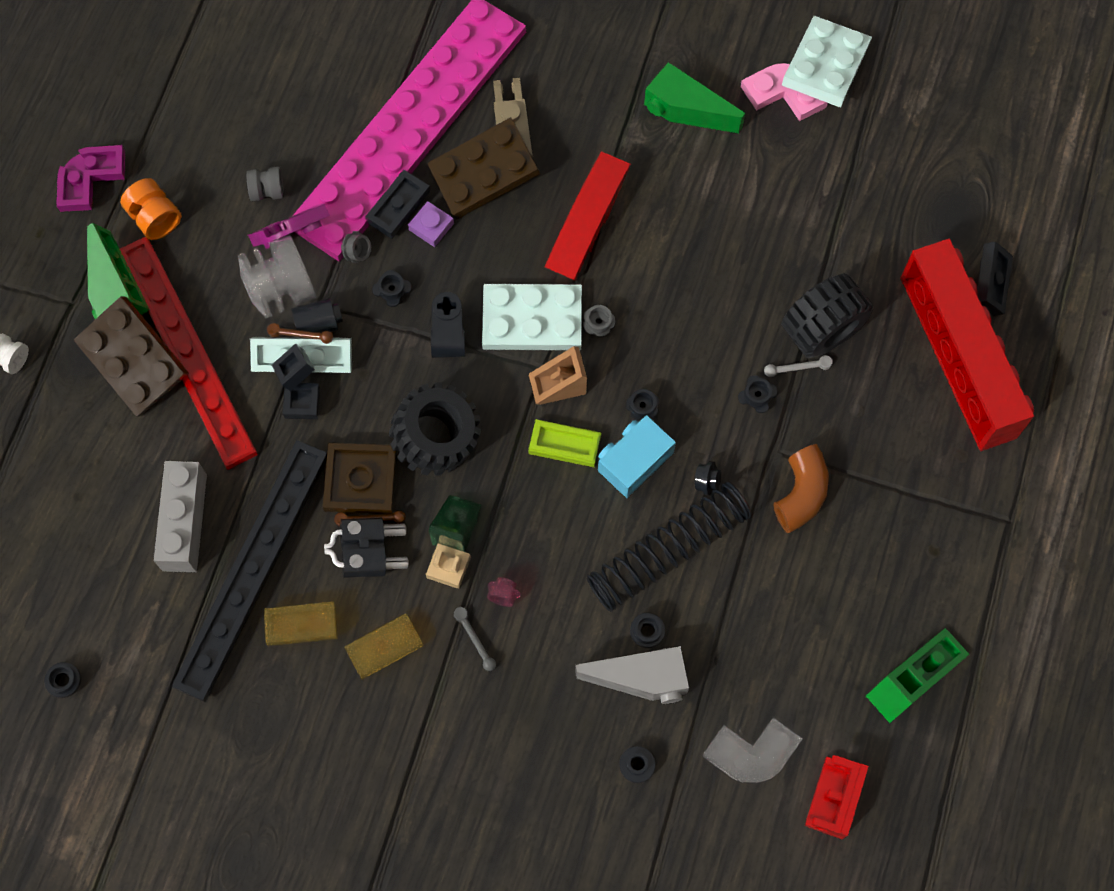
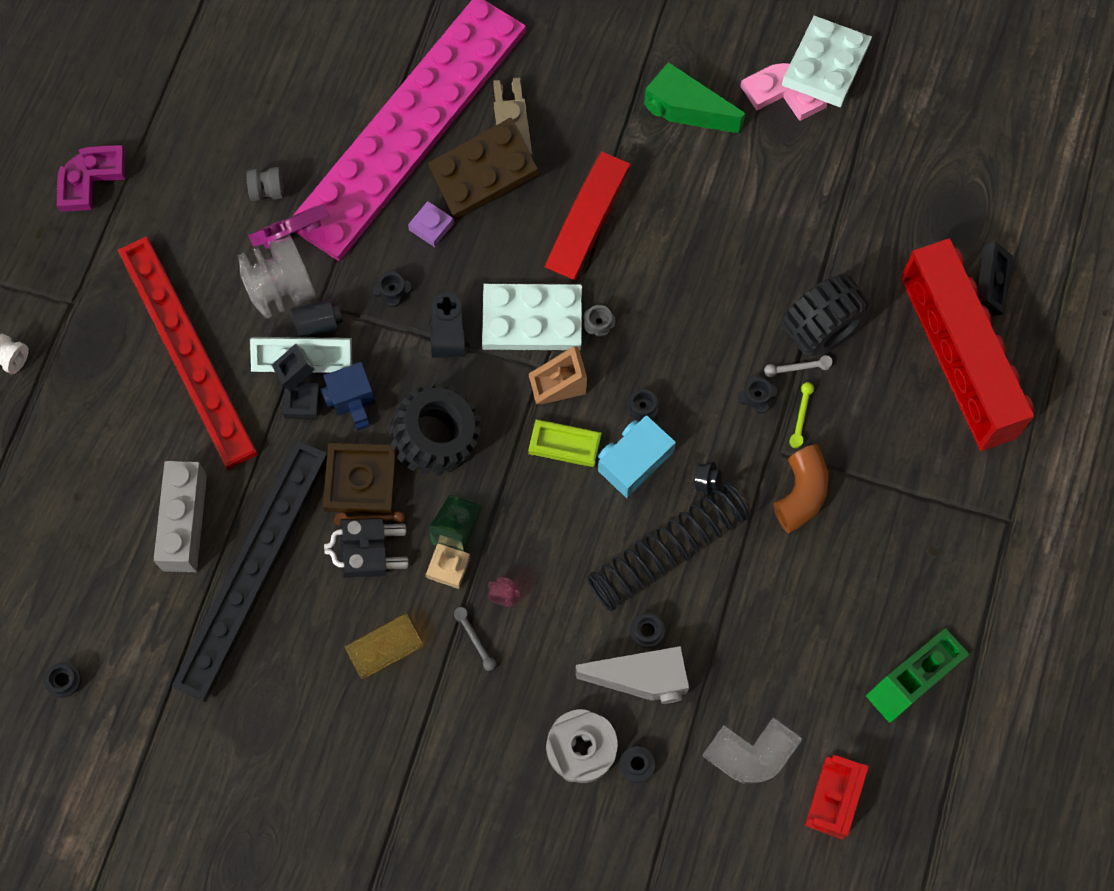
dark brown plate [74,296,189,417] -> none
slope [87,223,150,319] -> none
orange wheel [120,178,182,240] -> none
clear yellow plate [264,602,338,646] -> none
reddish brown hinge [267,323,333,344] -> none
dark grey plate [341,231,371,263] -> none
black plate [365,170,430,239] -> none
none -> dark blue brick [321,362,376,431]
none -> light grey plate [546,709,618,783]
none -> lime hinge [789,382,814,448]

